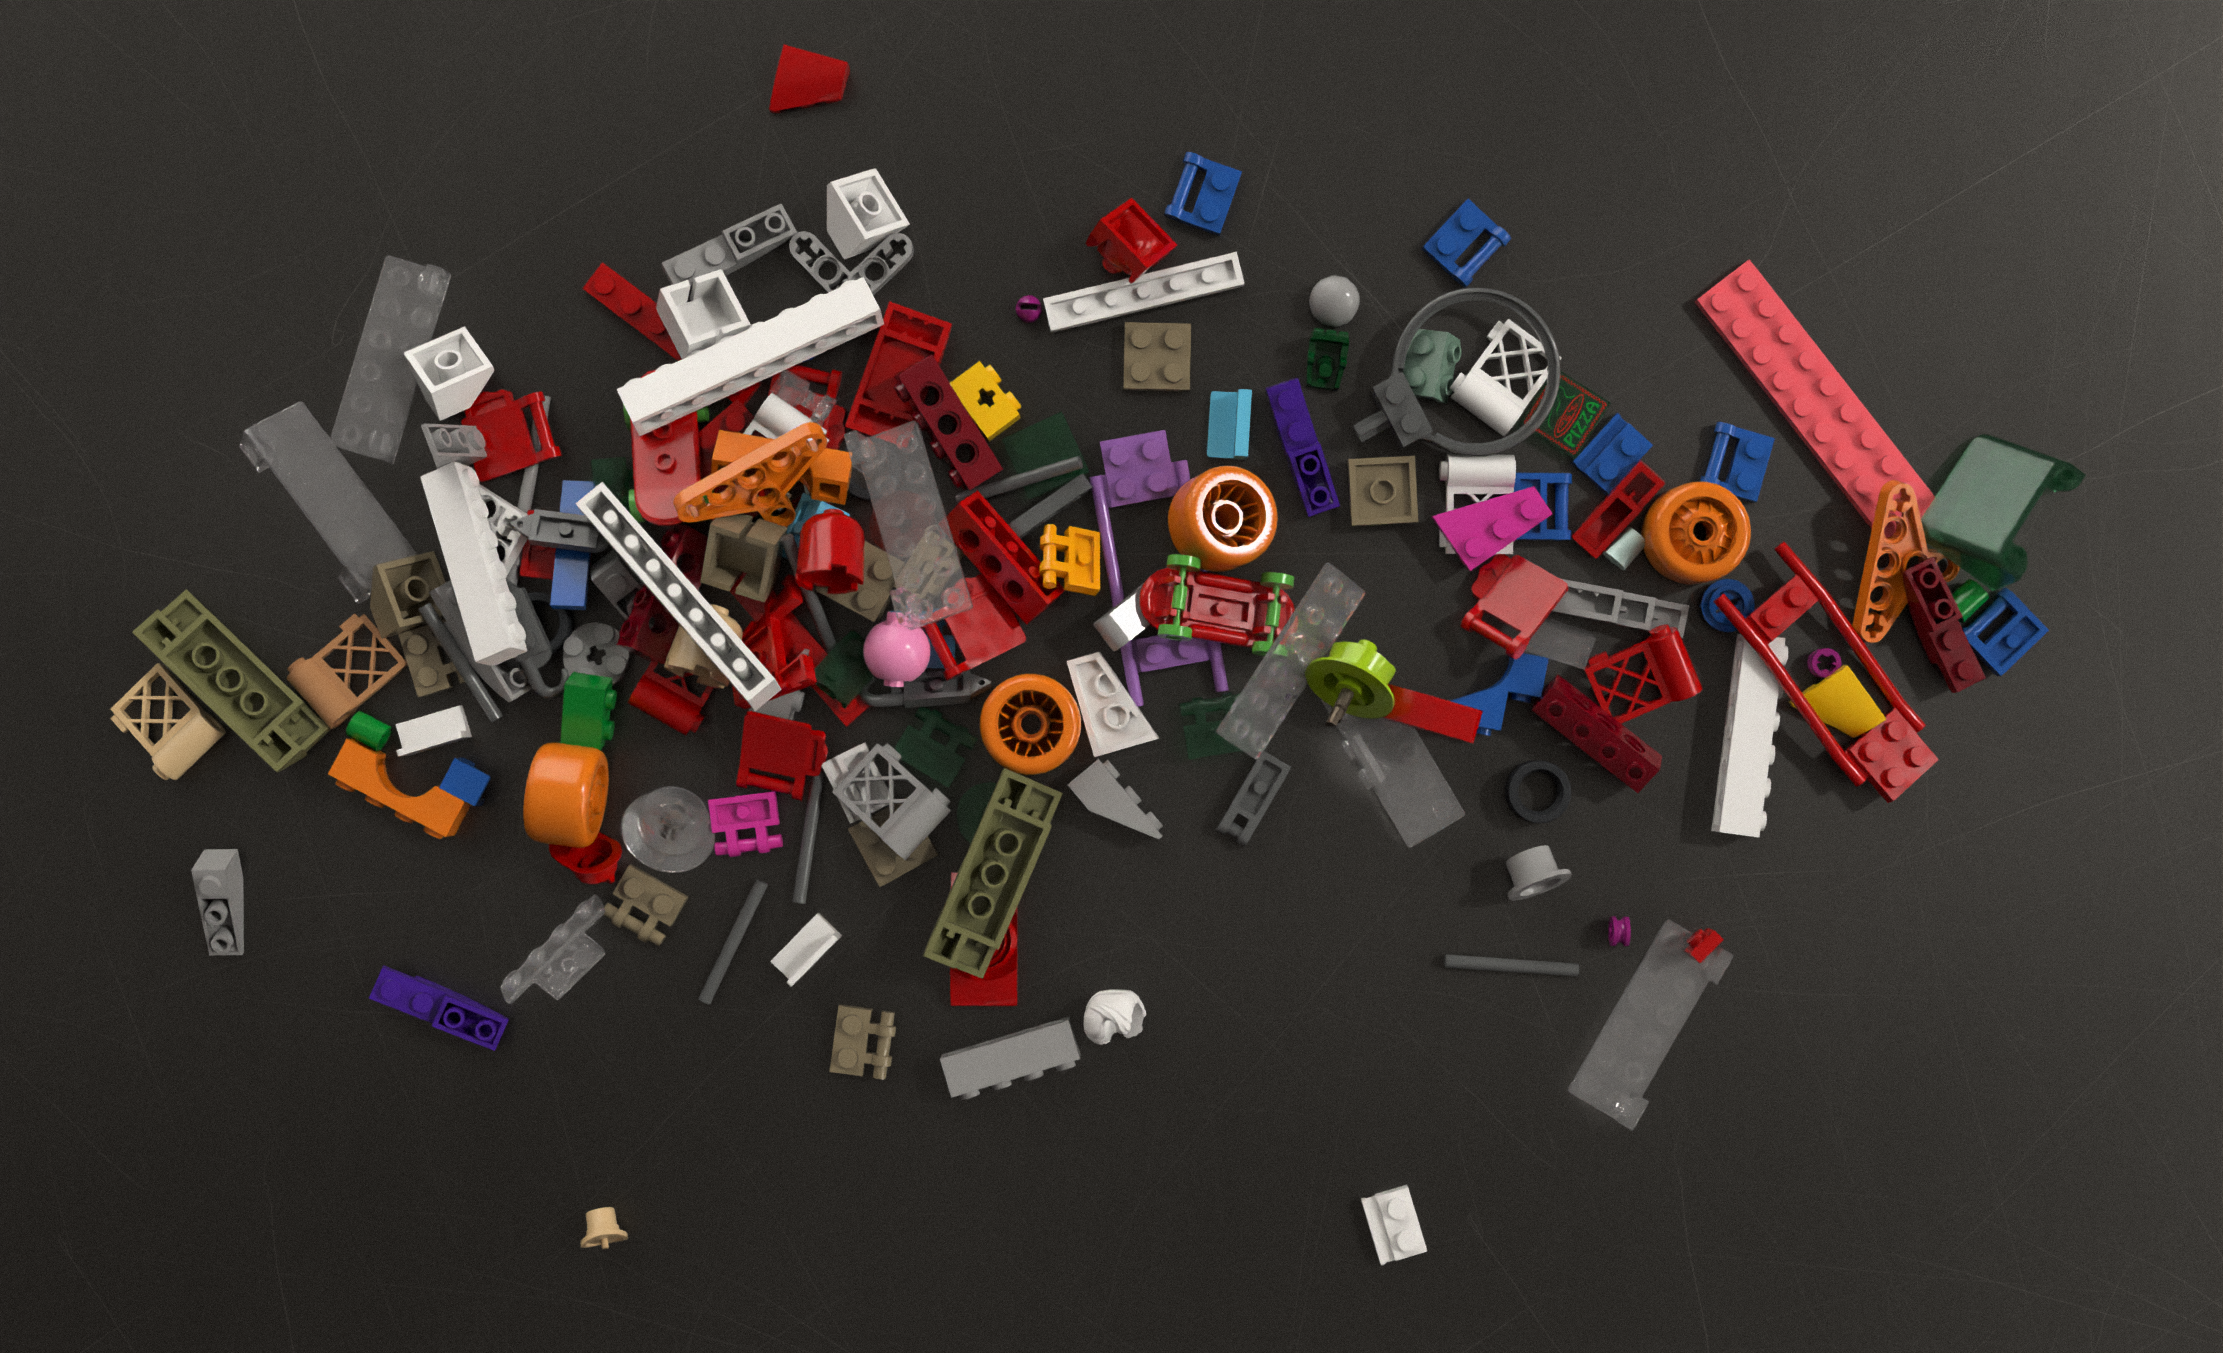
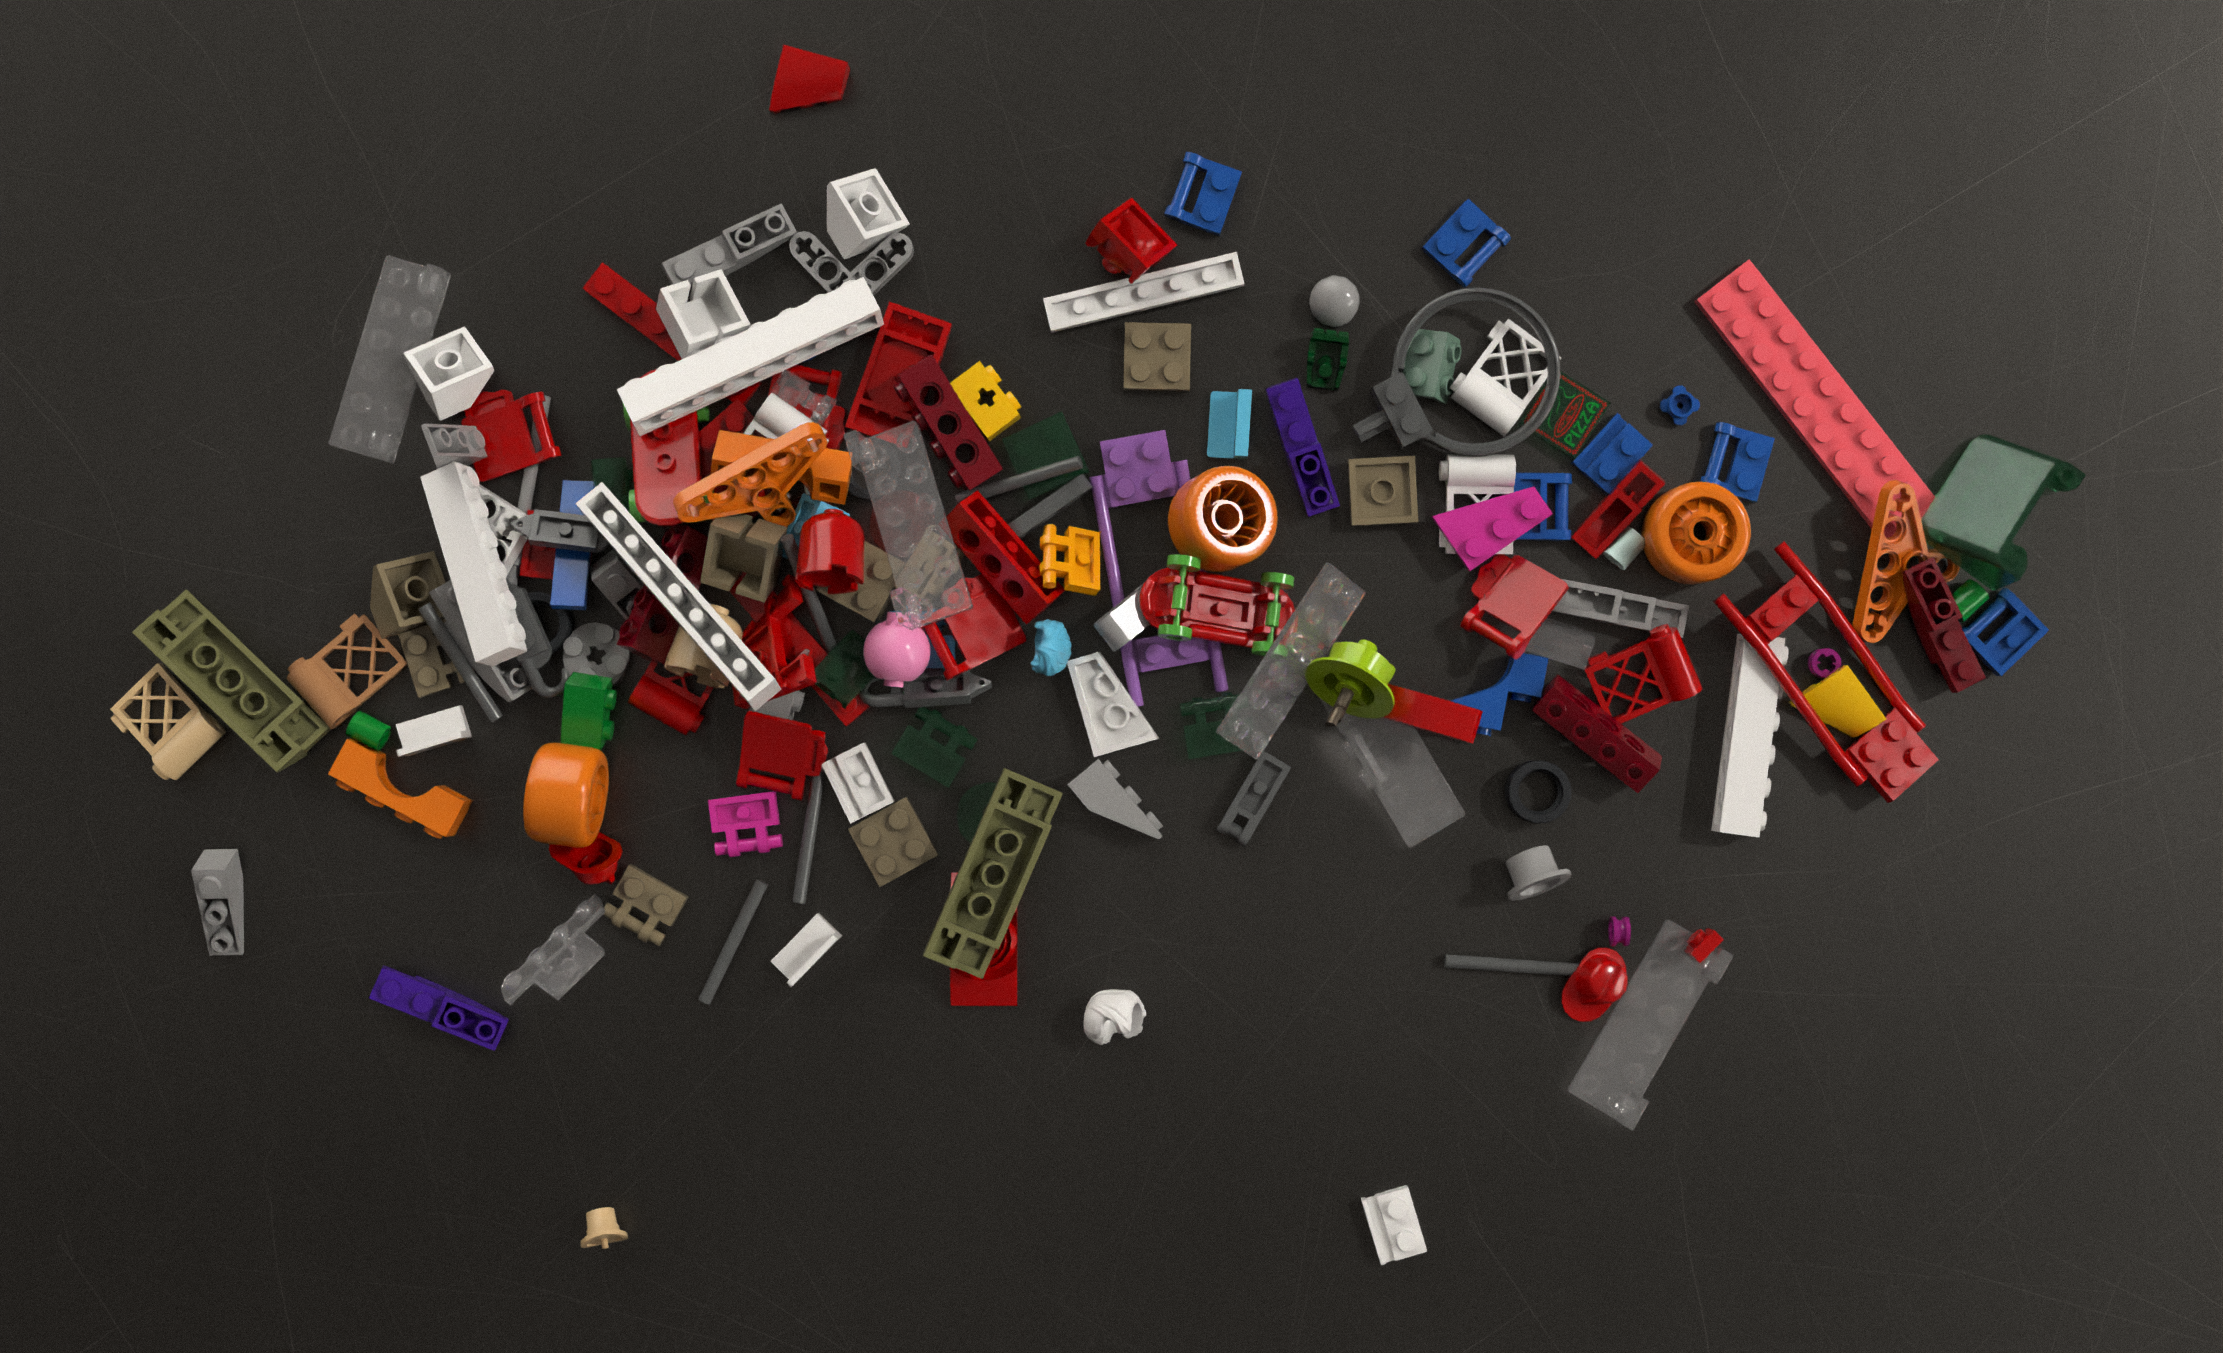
clear bracket [239,401,418,604] -> none
blue panel [439,758,491,806] -> none
clear piece [621,786,715,873] -> none
dark tan plate [829,1004,896,1080] -> none
light grey piece [832,743,951,860] -> none
light grey brick [940,1017,1081,1100] -> none
orange wheel [980,674,1081,775] -> none
magenta hinge [1016,295,1042,323] -> none
blue gear [1699,579,1755,632] -> none
none -> medium azure hair [1030,619,1072,676]
none -> red piece [1561,947,1628,1022]
none -> blue plate [1660,385,1700,426]

